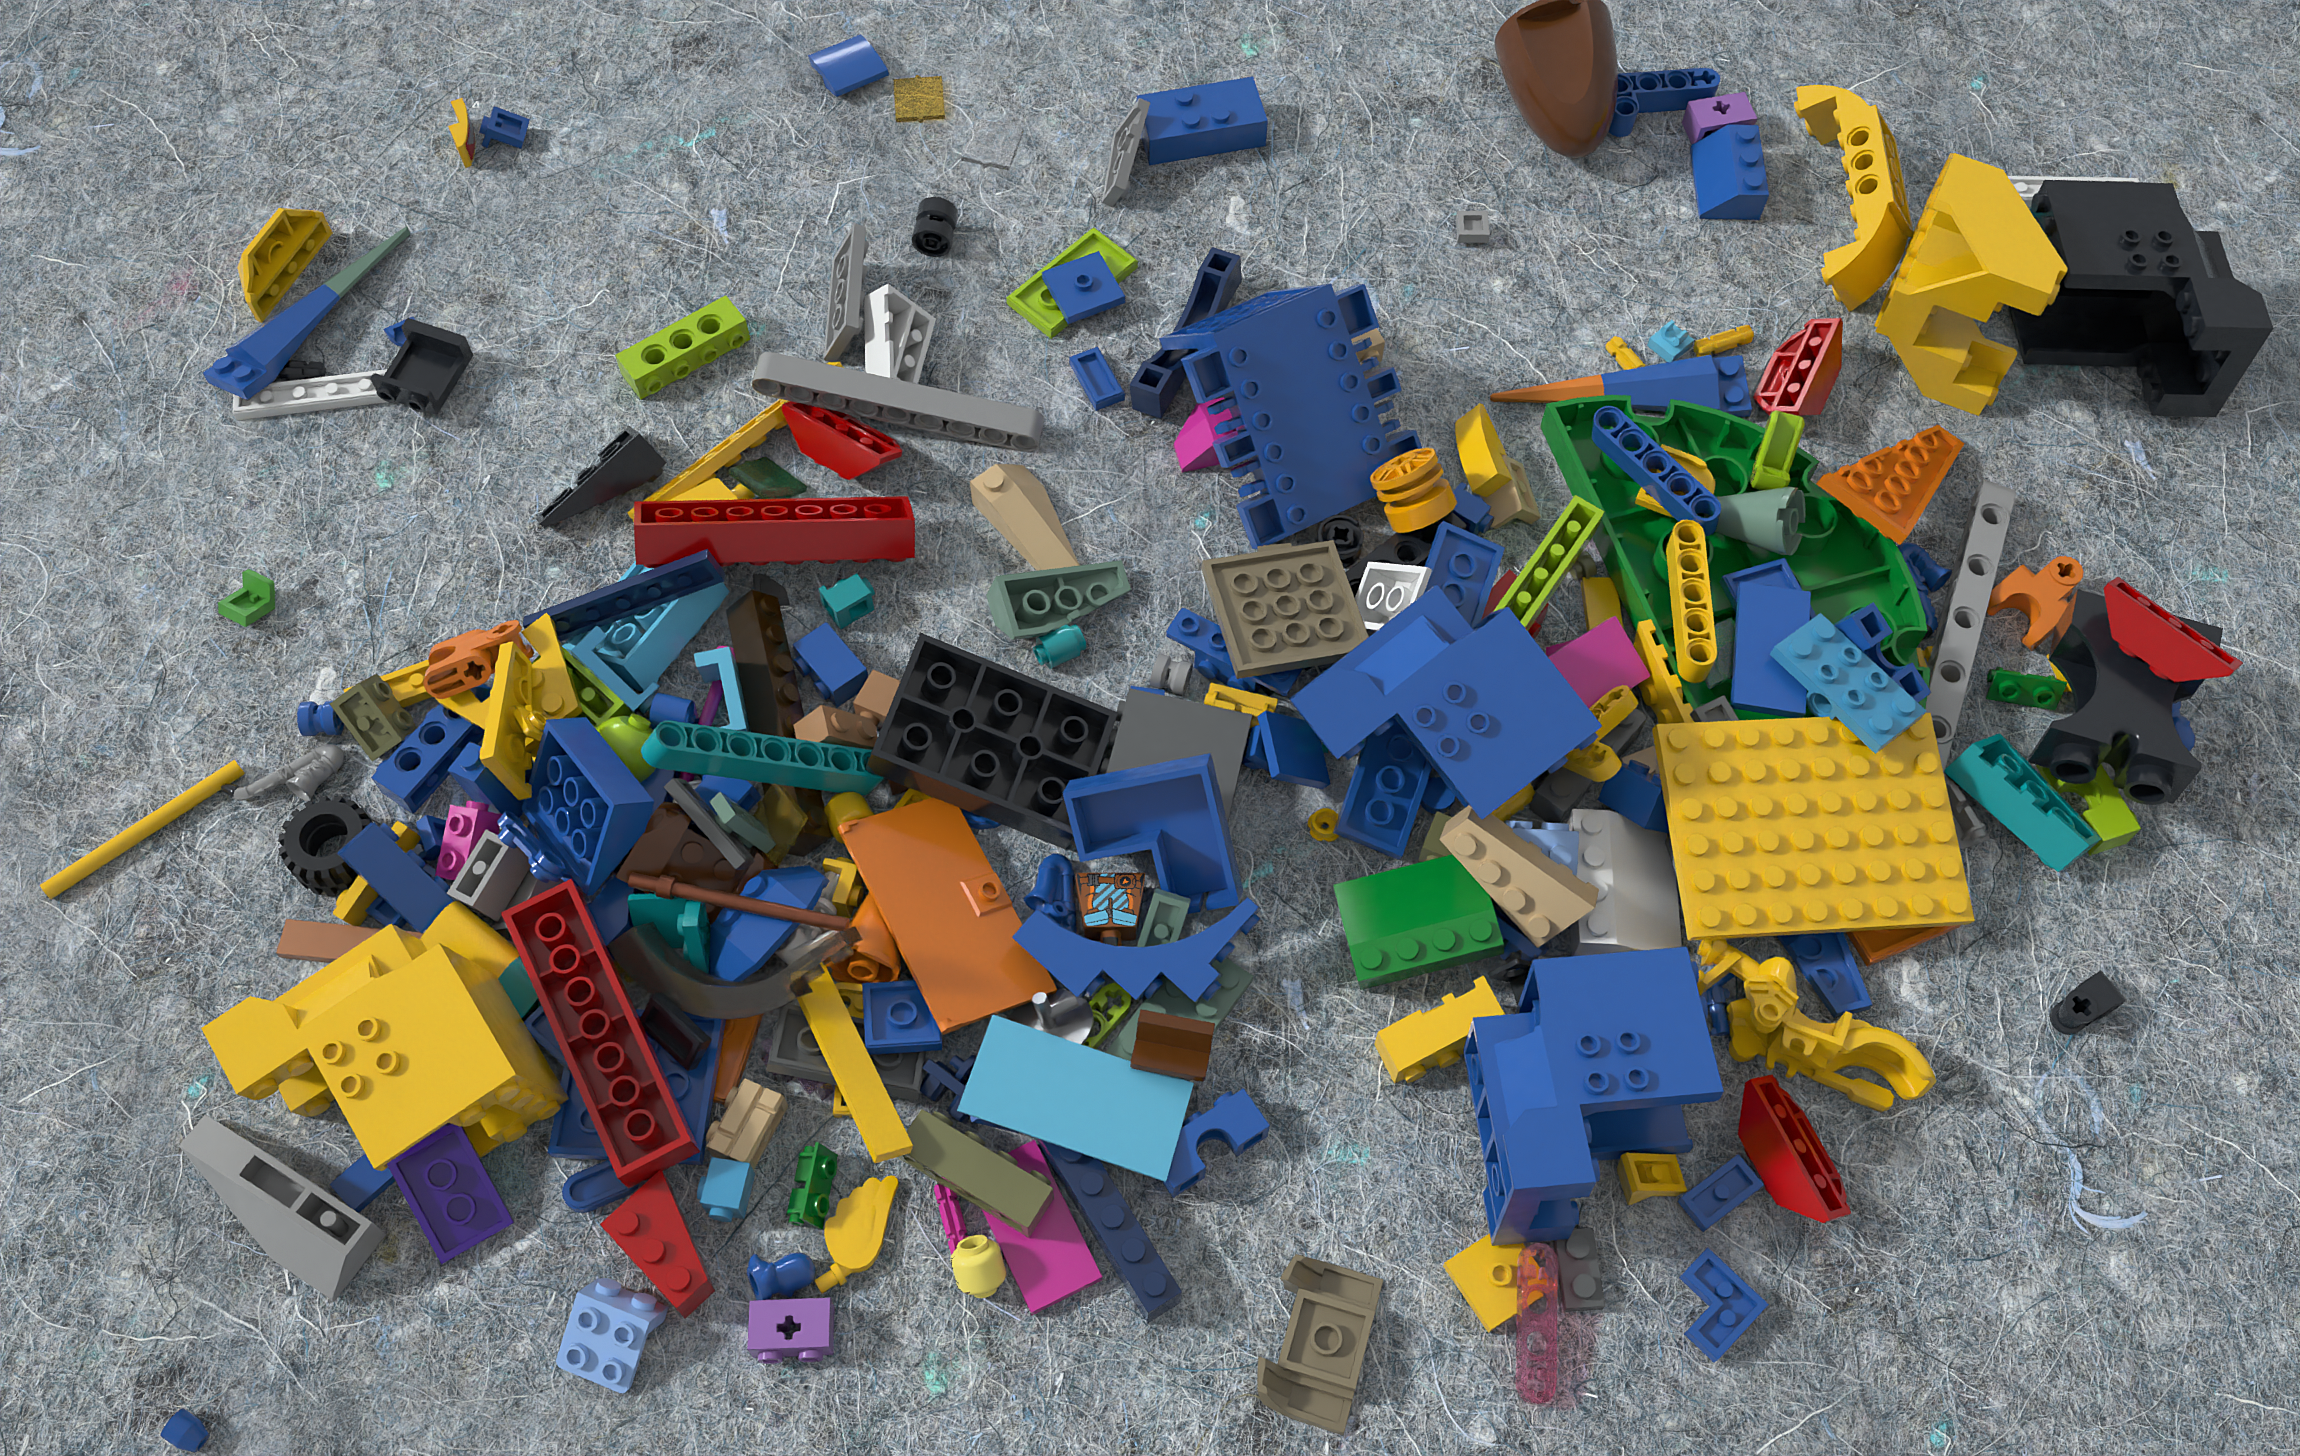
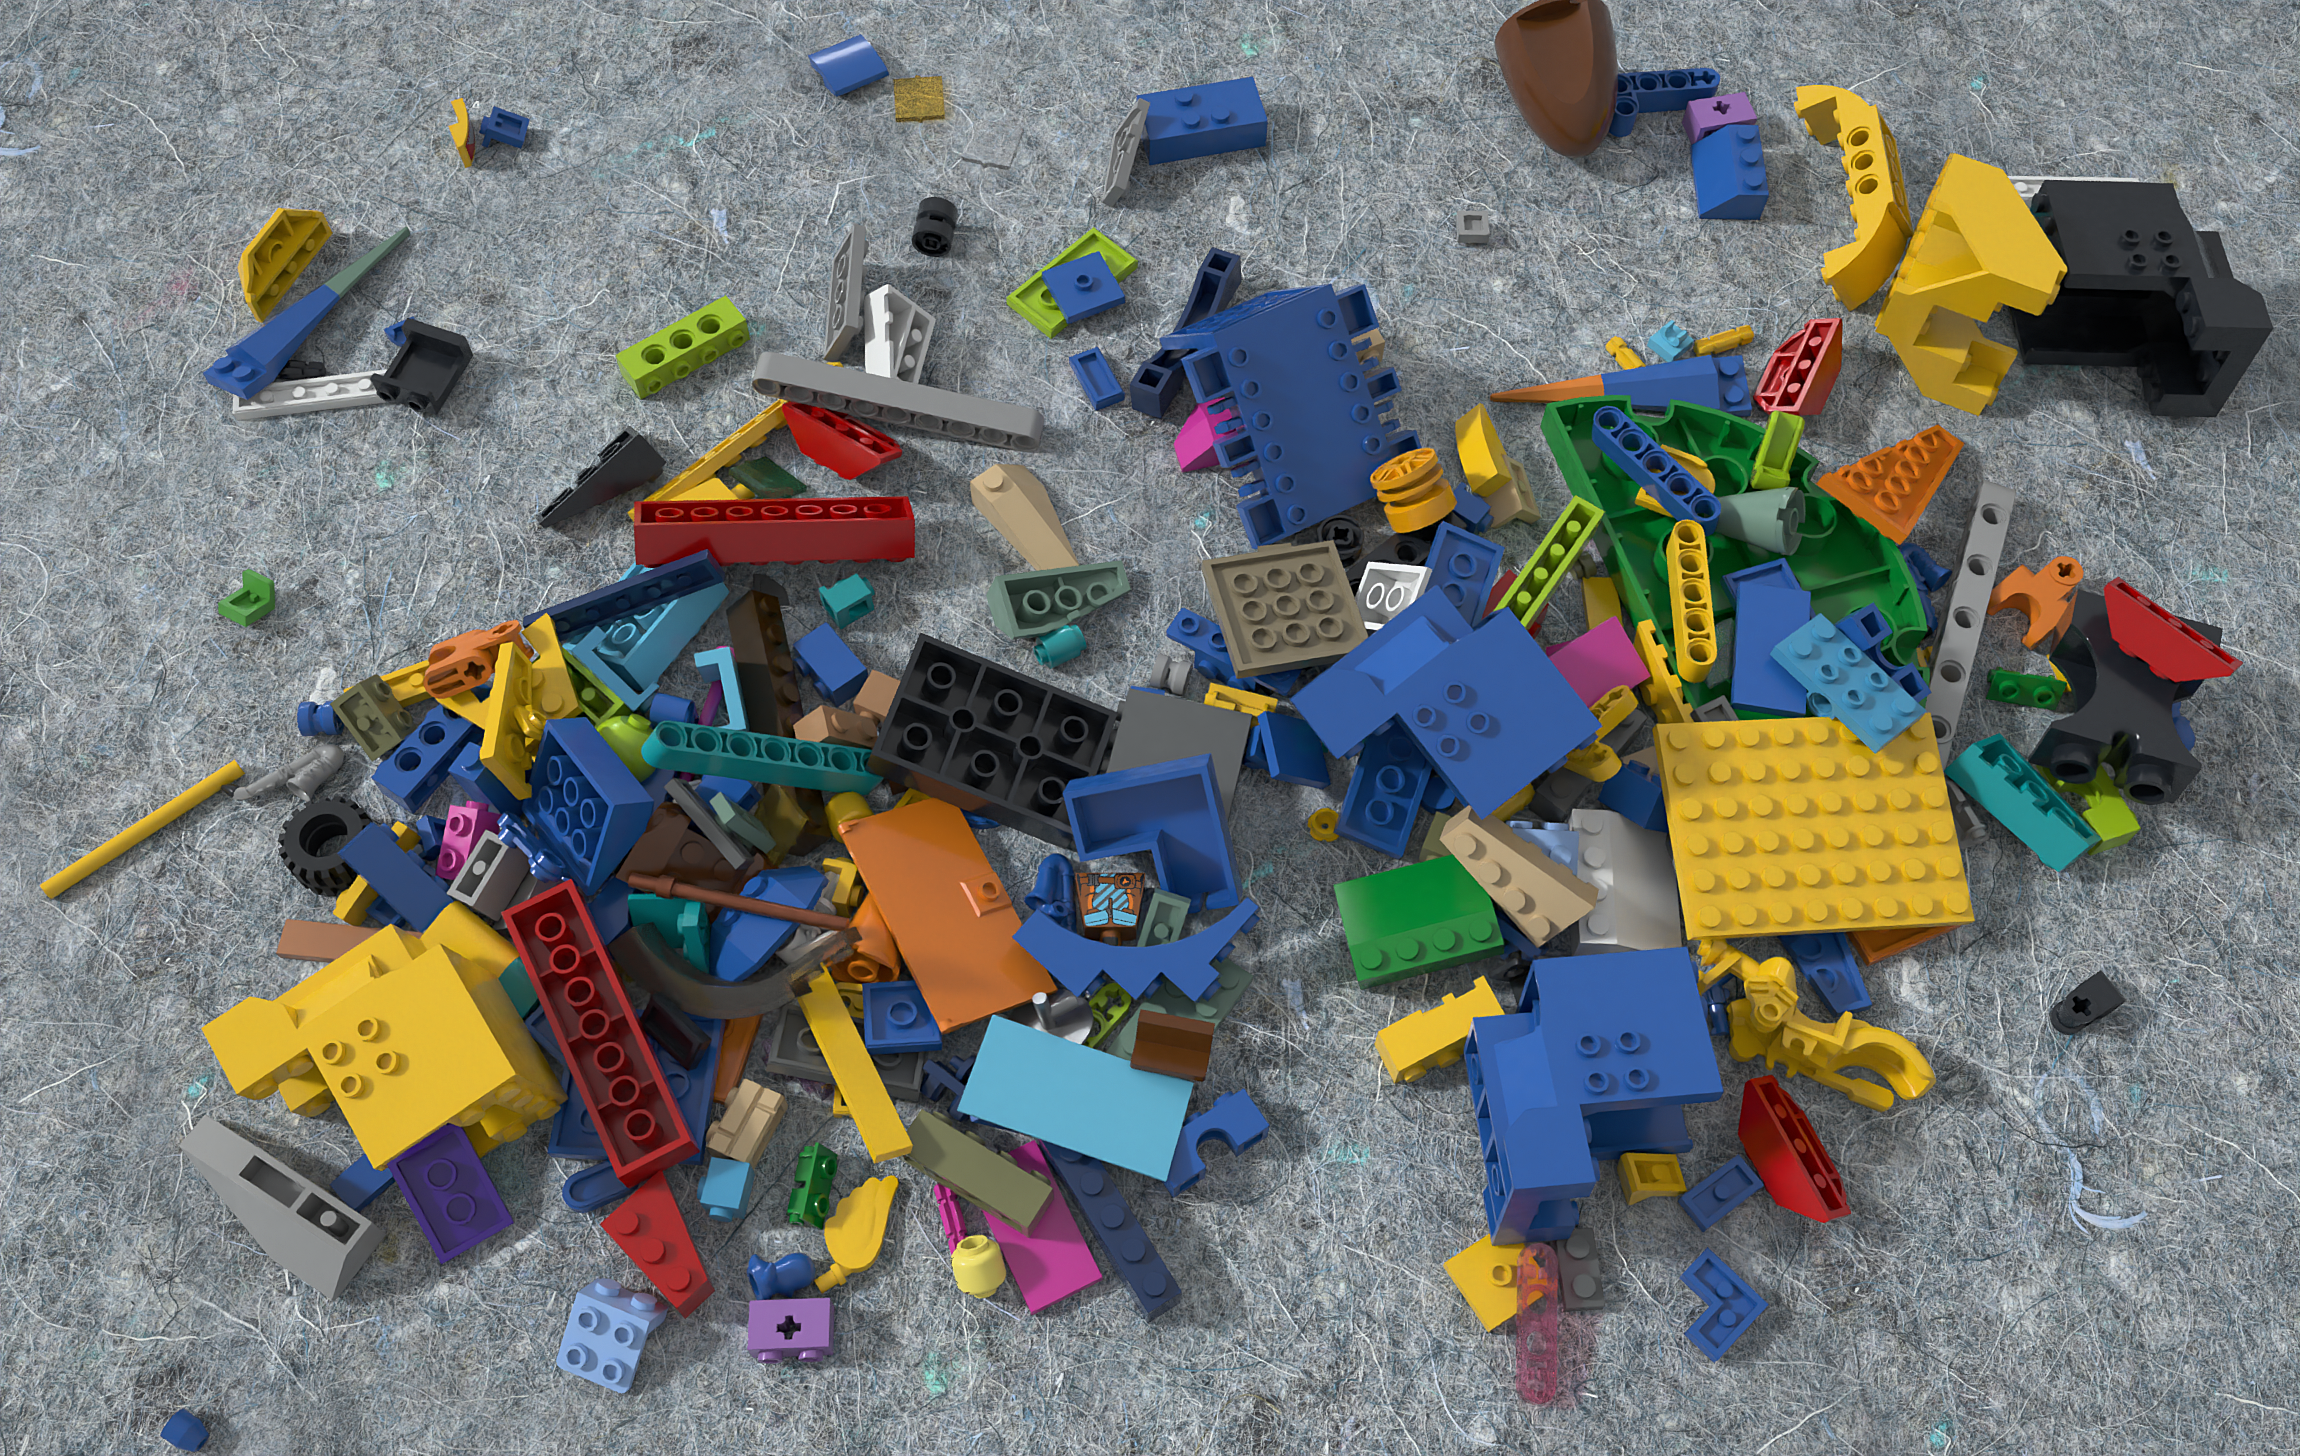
dark tan piece [1257,1254,1383,1435] -> none

